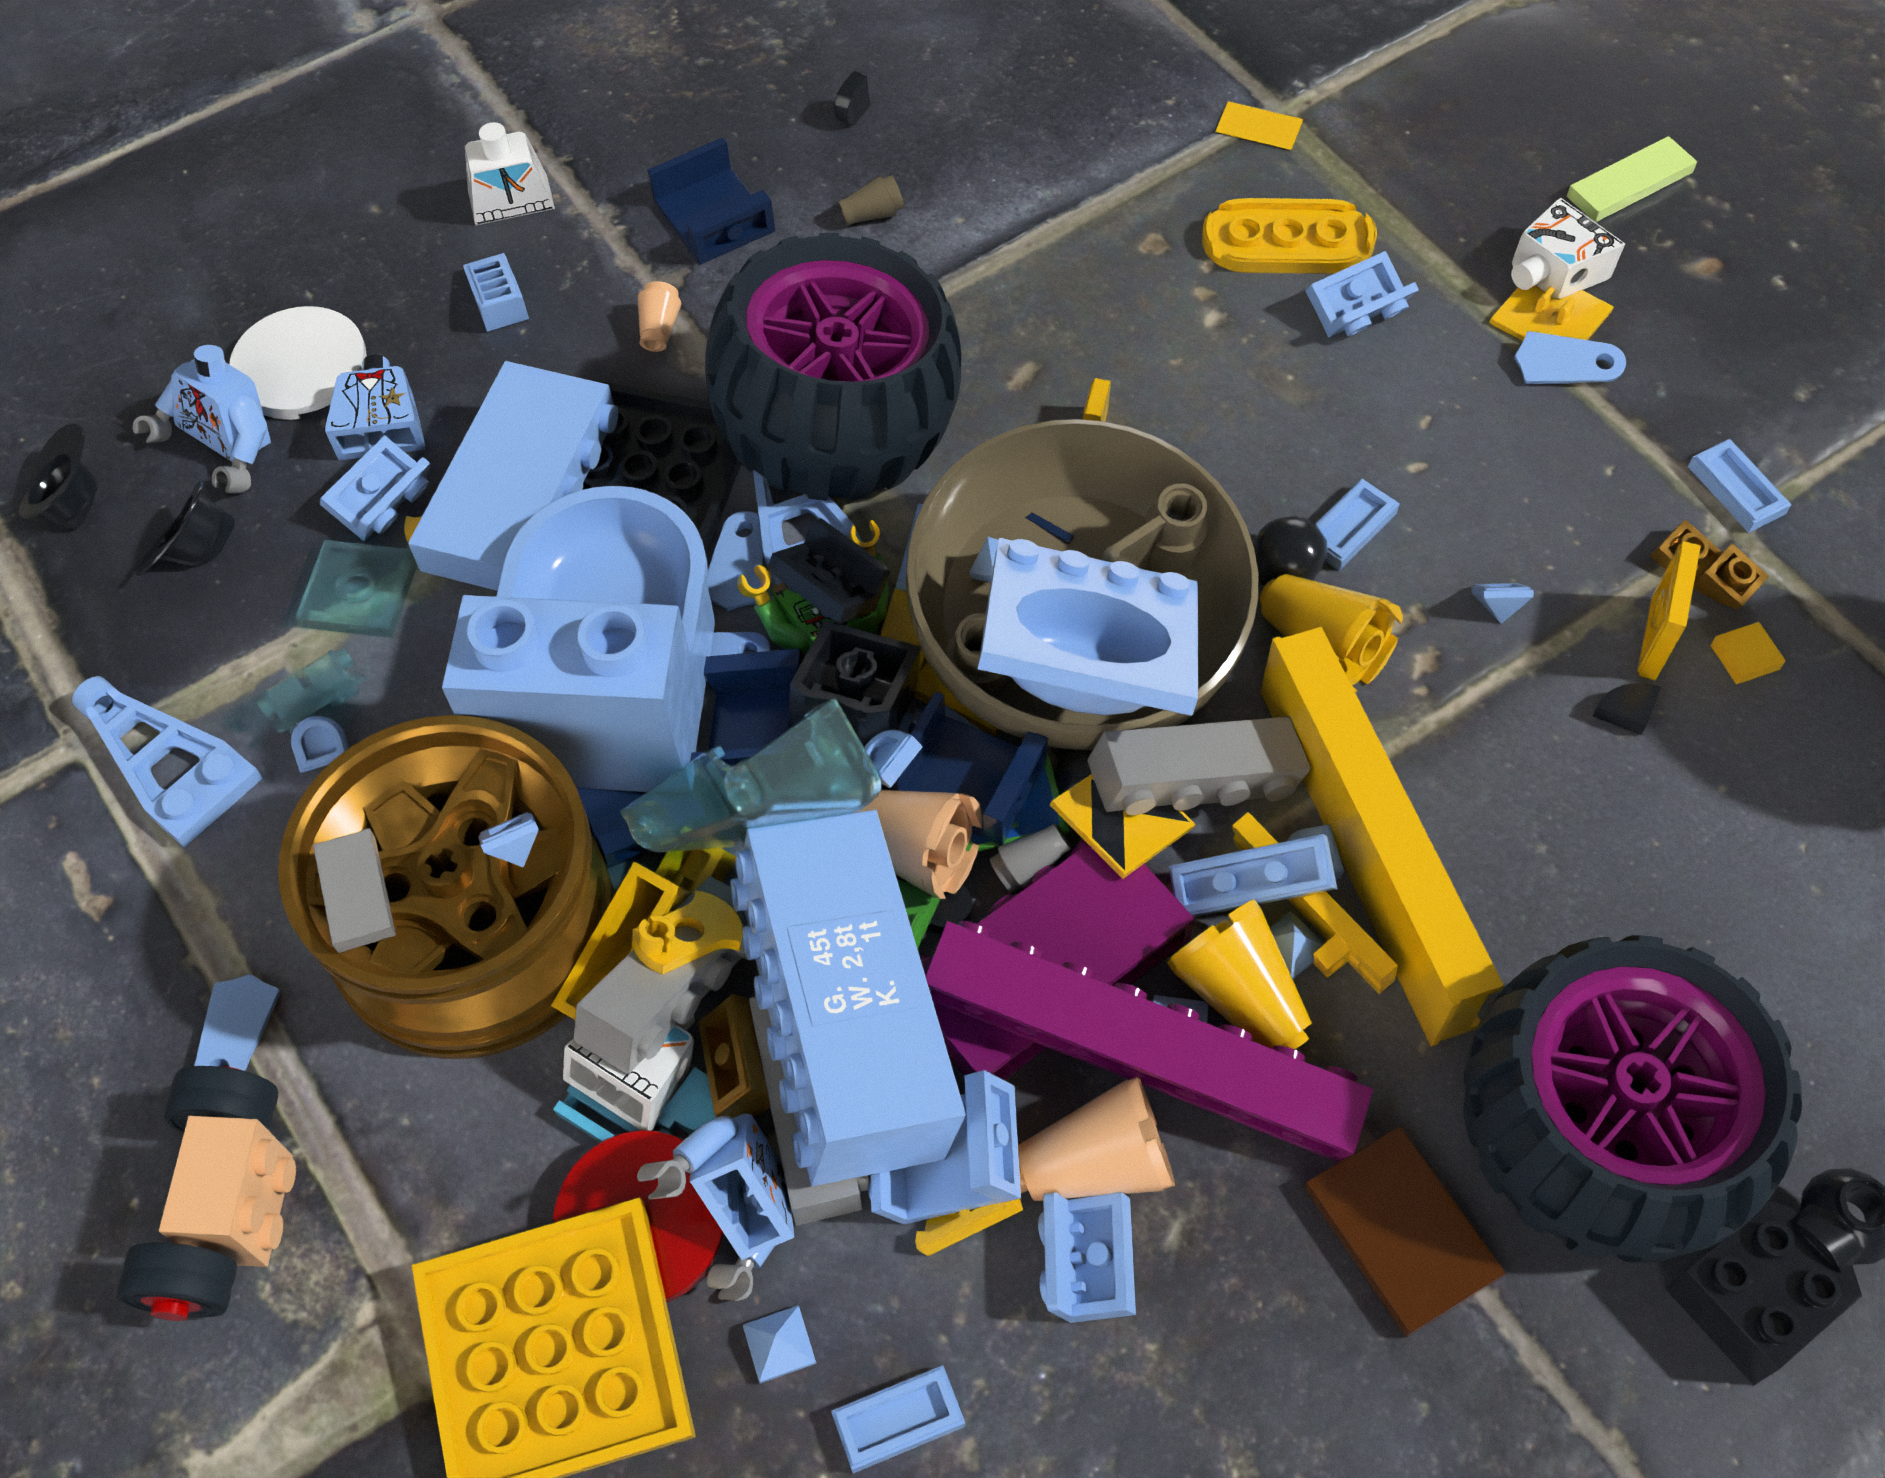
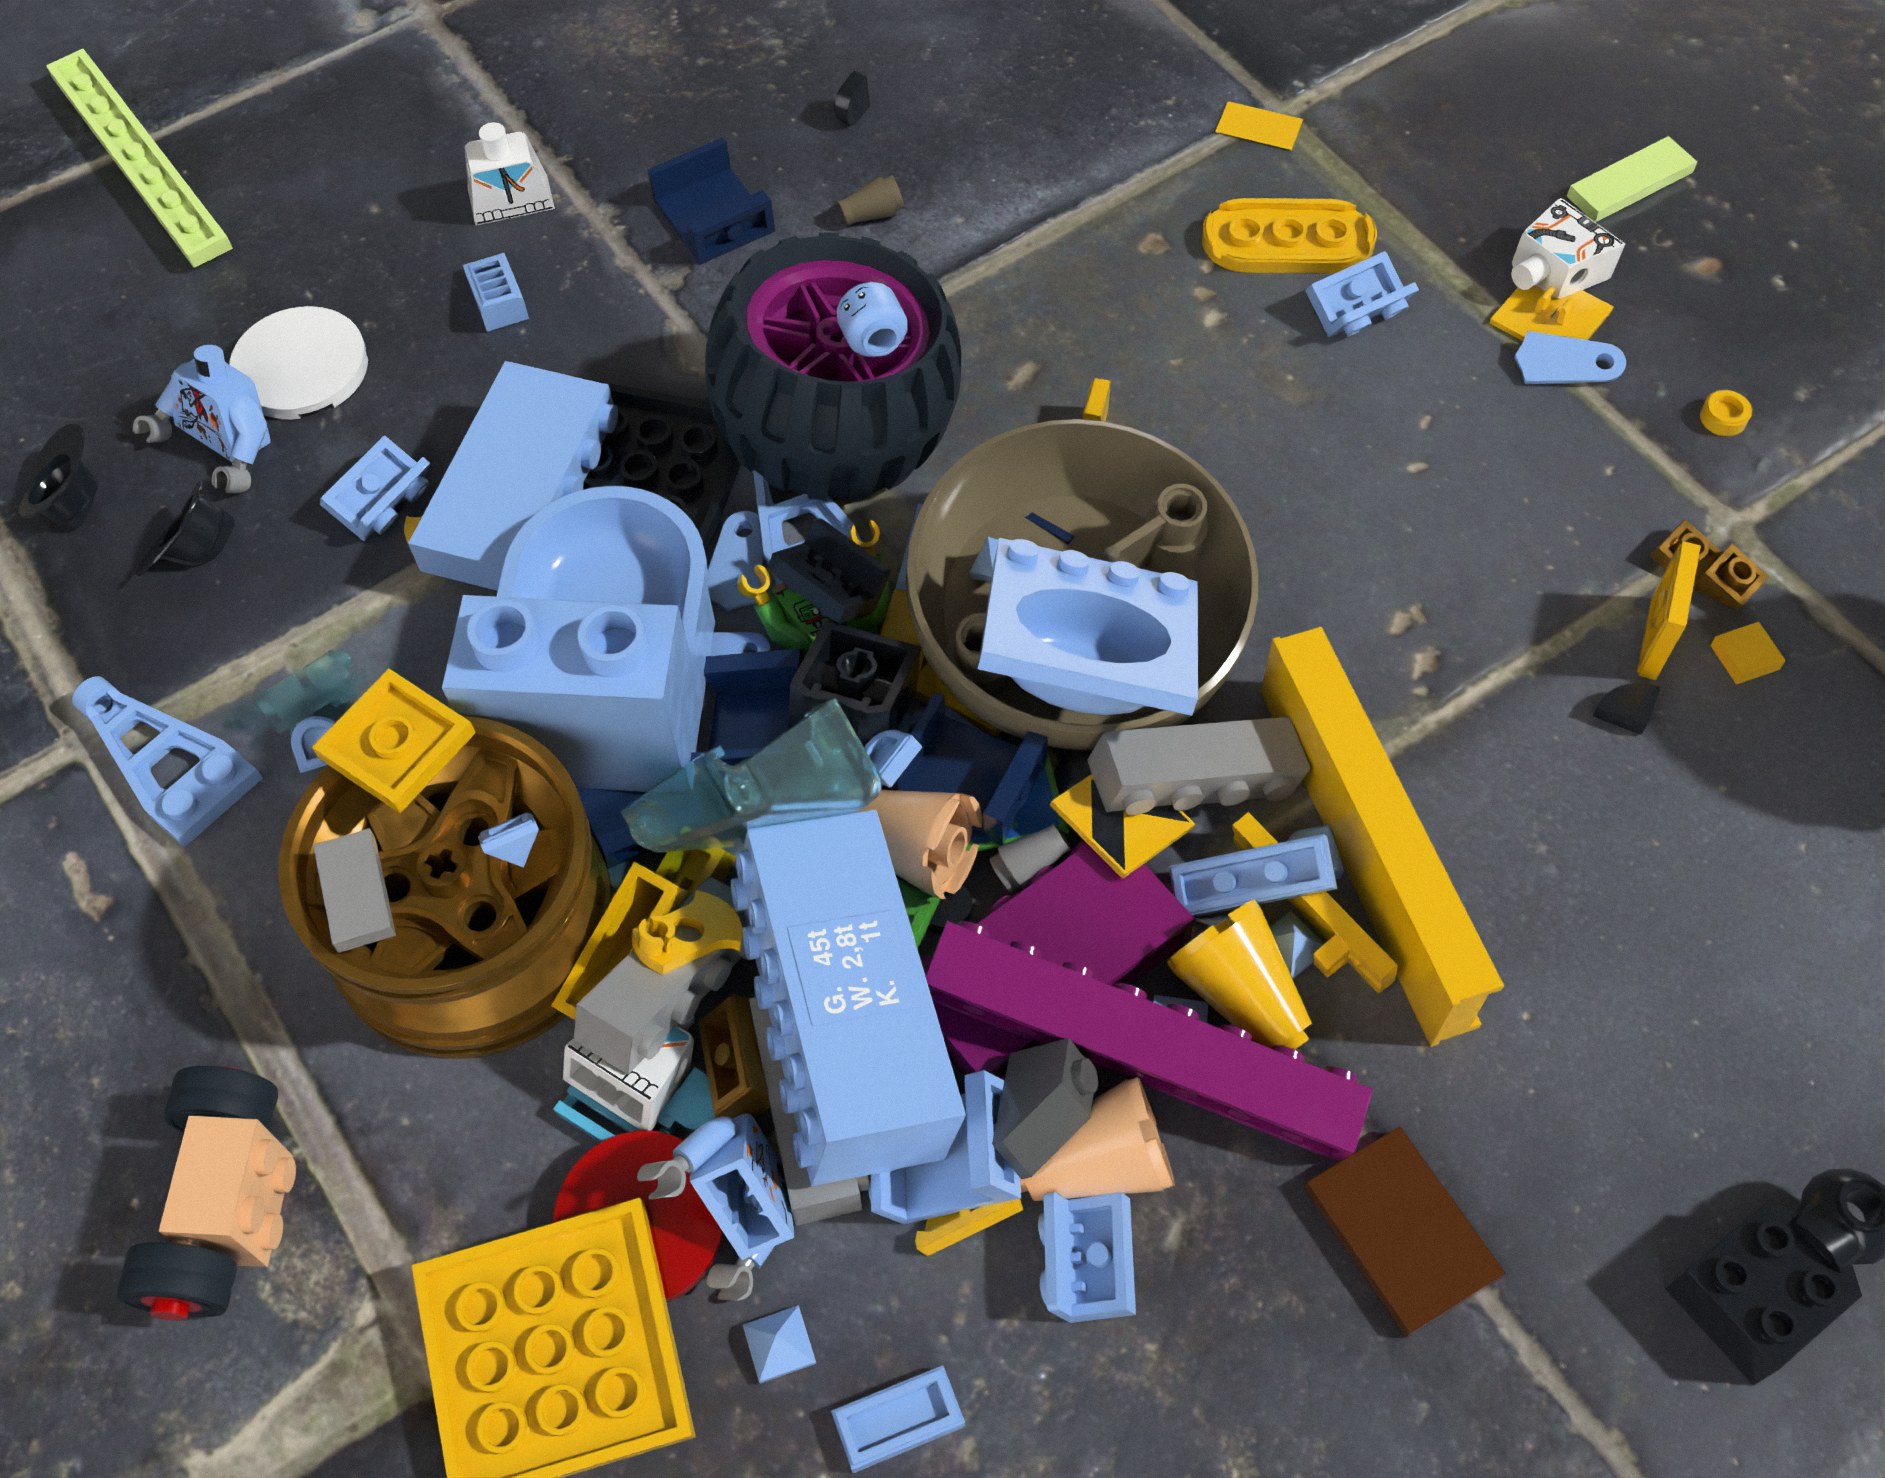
light blue piece [194,974,280,1071] -> none
clear light blue tile [295,540,417,638] -> none
light blue torso [325,355,426,460] -> none
light nougat cone [637,281,682,352] -> none
black hair [1253,516,1327,586] -> none
yellow cone [1260,574,1403,692] -> none
light blue tile [1315,478,1400,571] -> none
wheel [1463,935,1802,1263] -> none
light blue slope [1471,583,1534,624] -> none
light blue tile [1688,439,1792,533] -> none
none -> yellowish green plate [46,49,233,268]
none -> yellow plate [312,668,476,814]
none -> light blue head [837,282,907,357]
none -> dark grey slope [992,1038,1098,1179]
none -> yellow tile [1700,390,1752,436]

